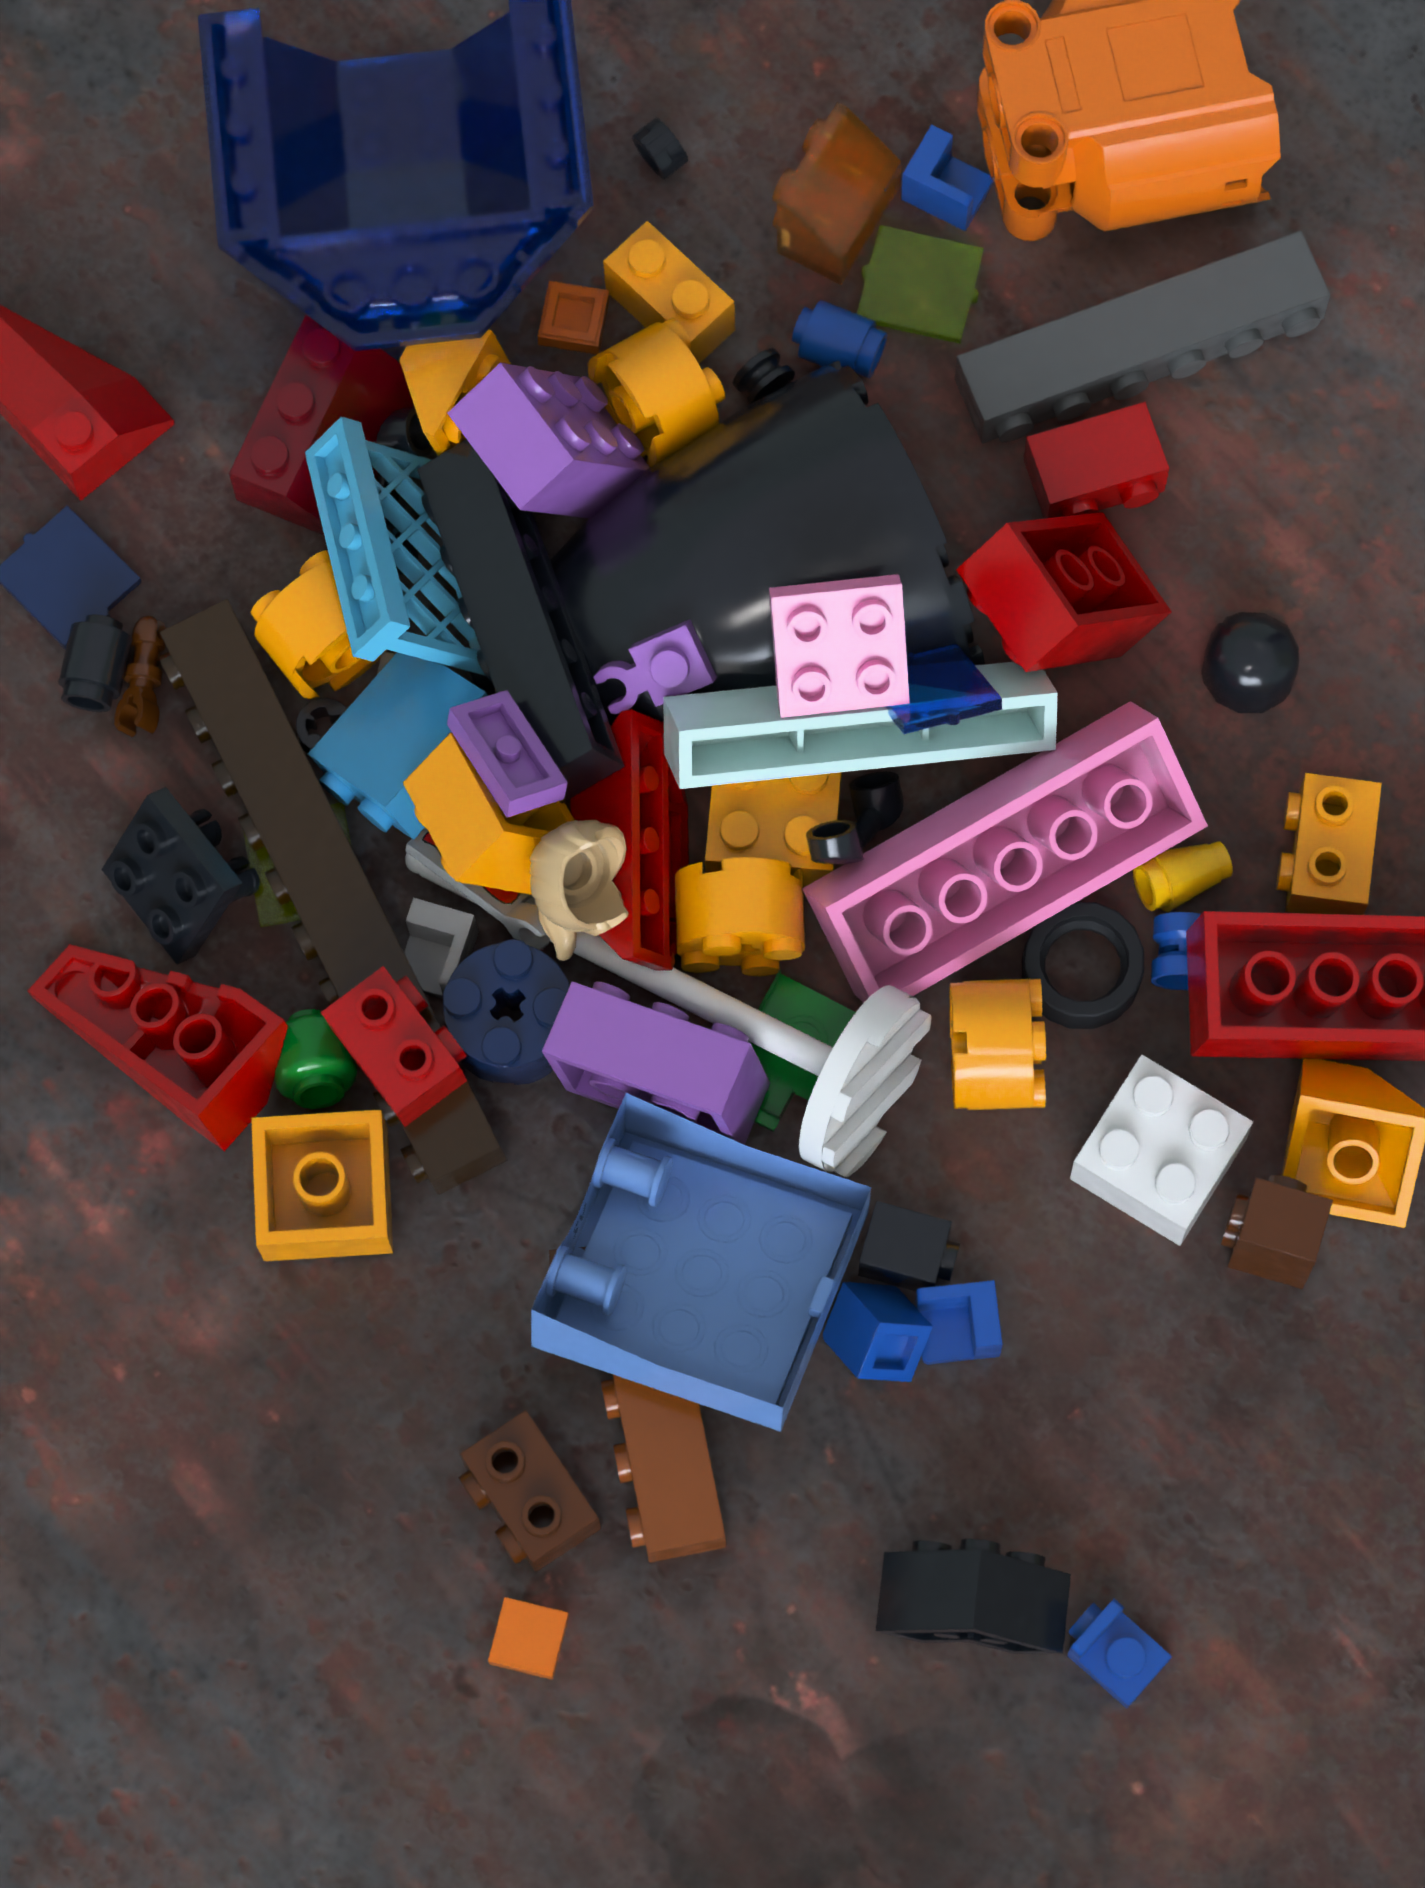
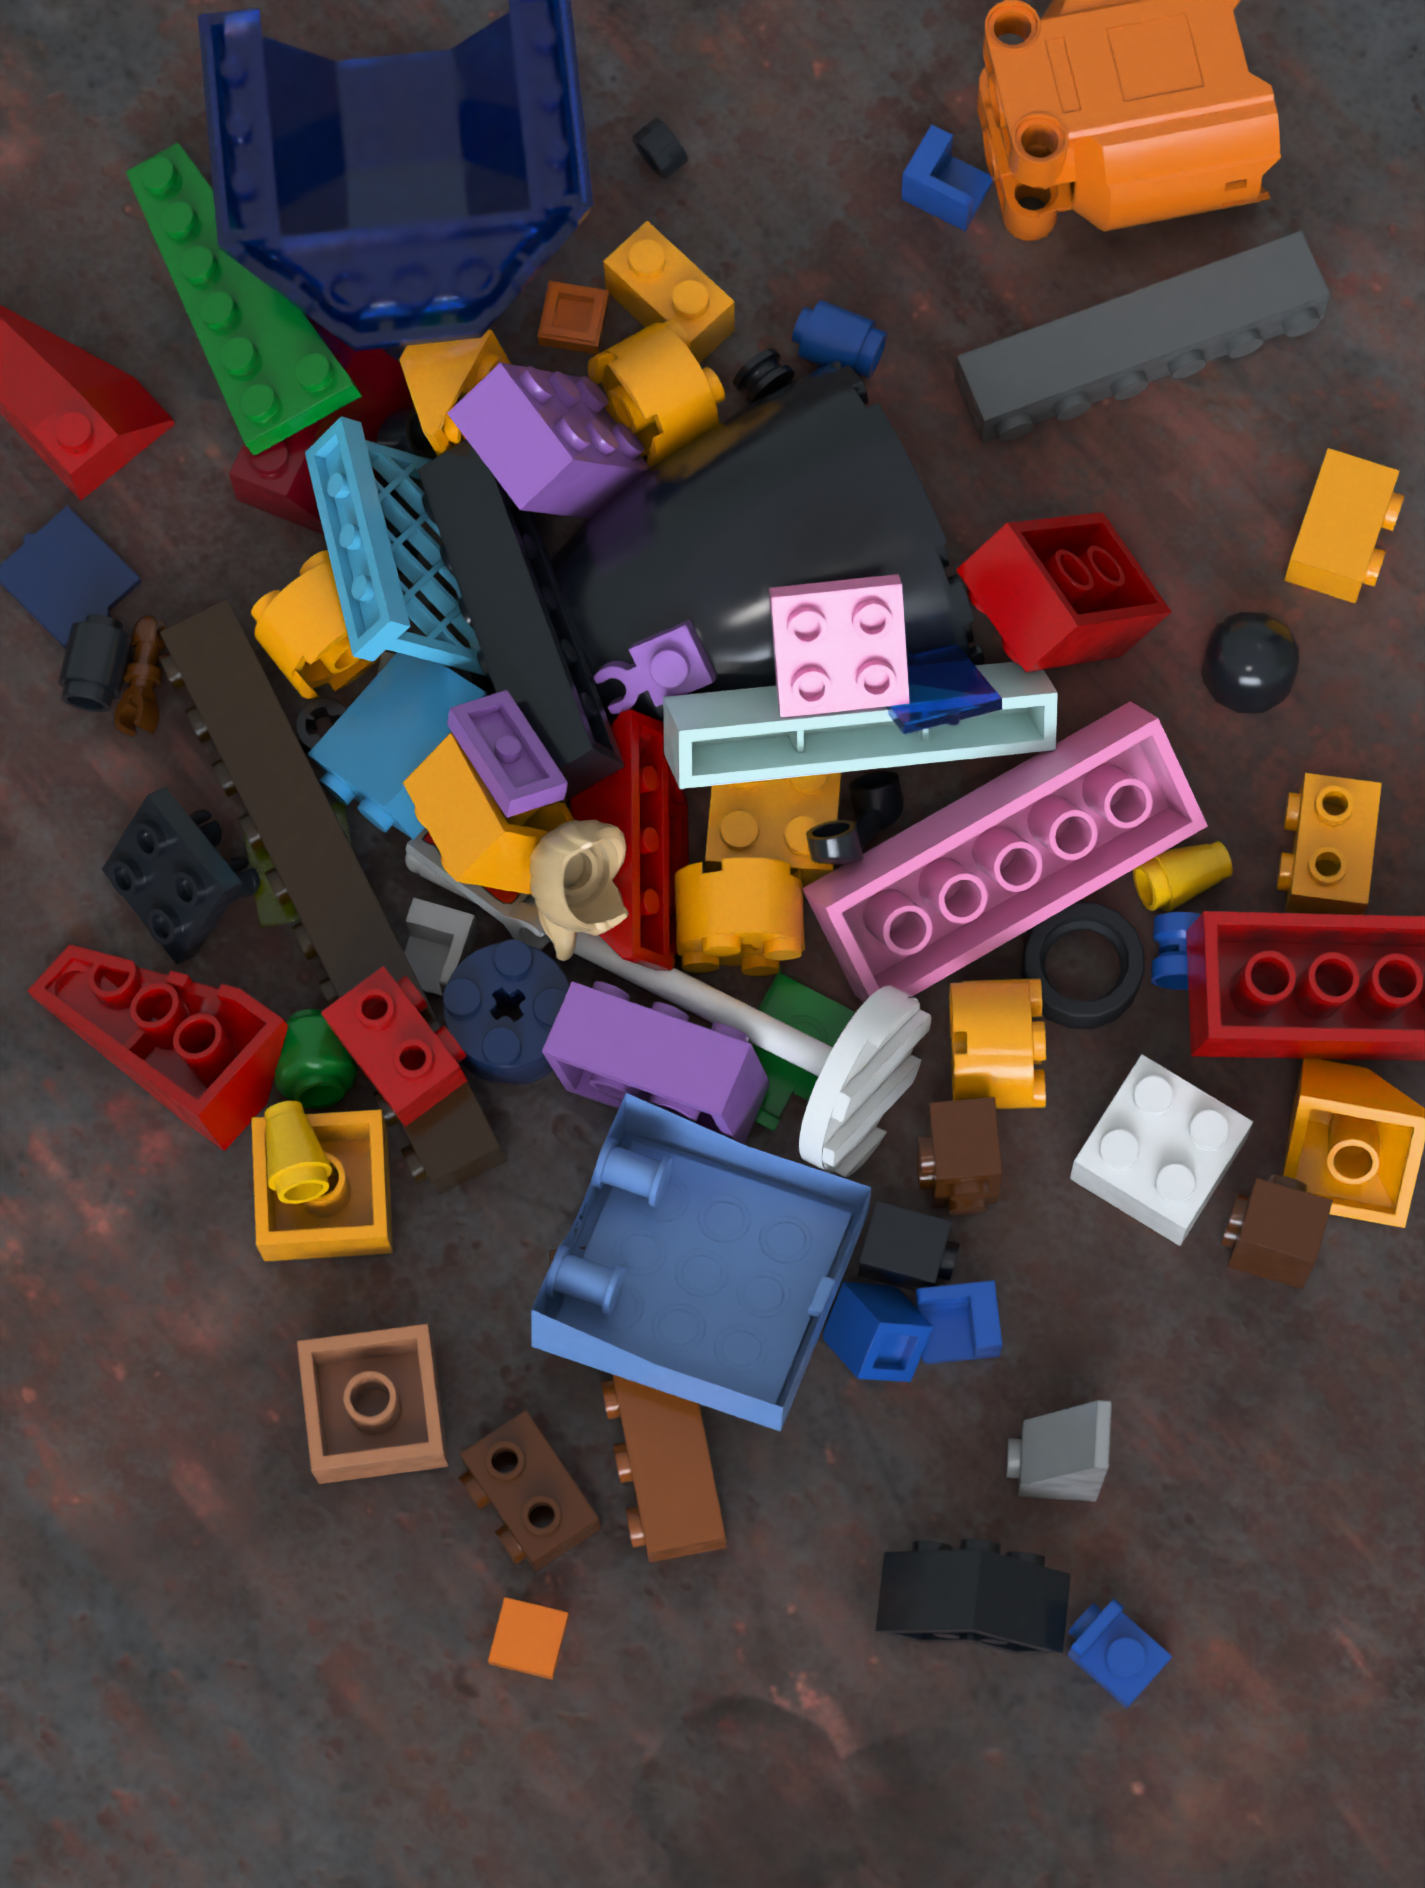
clear orange slope [772,102,901,285] -> none
clear neon green piece [857,225,984,344] -> none
red brick [1023,402,1169,518] -> none
none -> green wing [126,142,362,456]
none -> yellow cone [264,1101,332,1204]
none -> nougat brick [297,1324,449,1484]
none -> reddish brown brick [916,1097,1003,1216]
none -> light grey slope [1006,1401,1111,1502]
none -> light orange brick [1284,448,1405,604]

